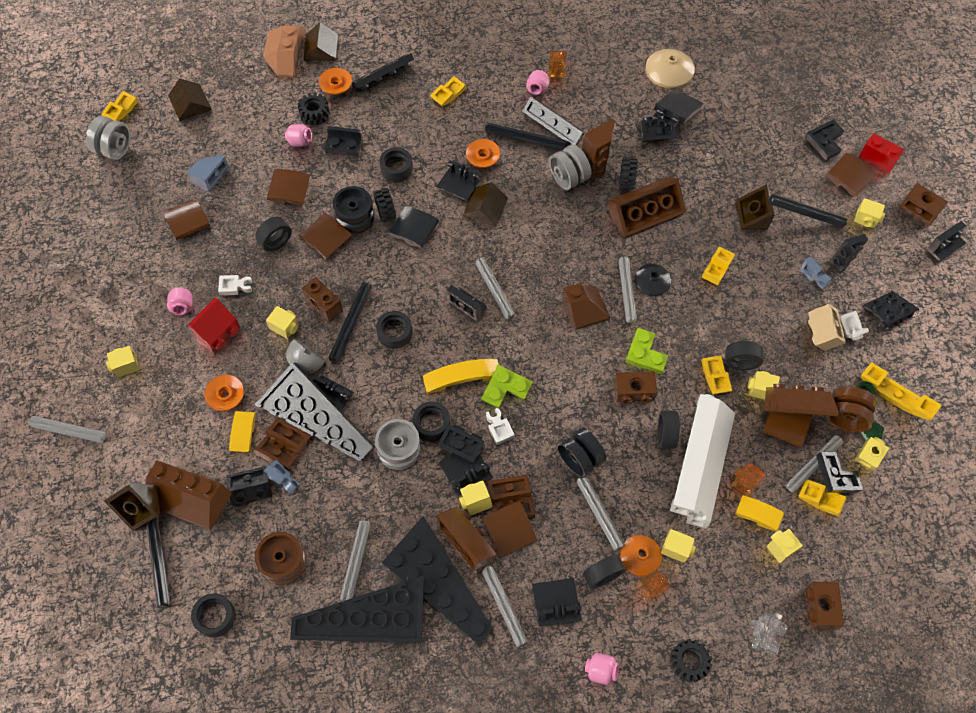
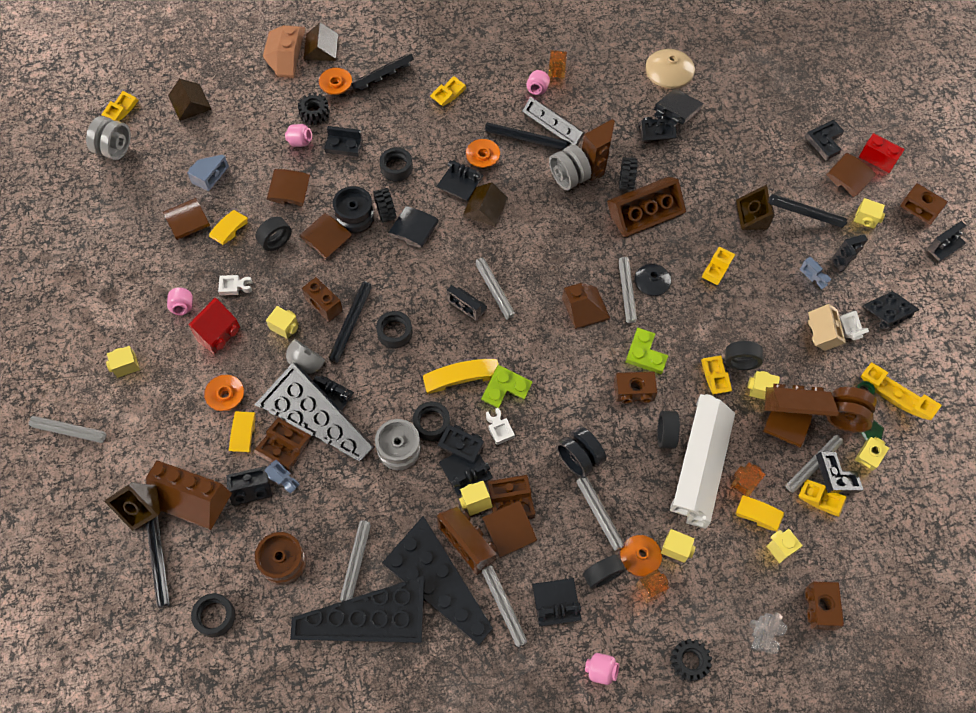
none -> yellow slope [209,210,248,245]

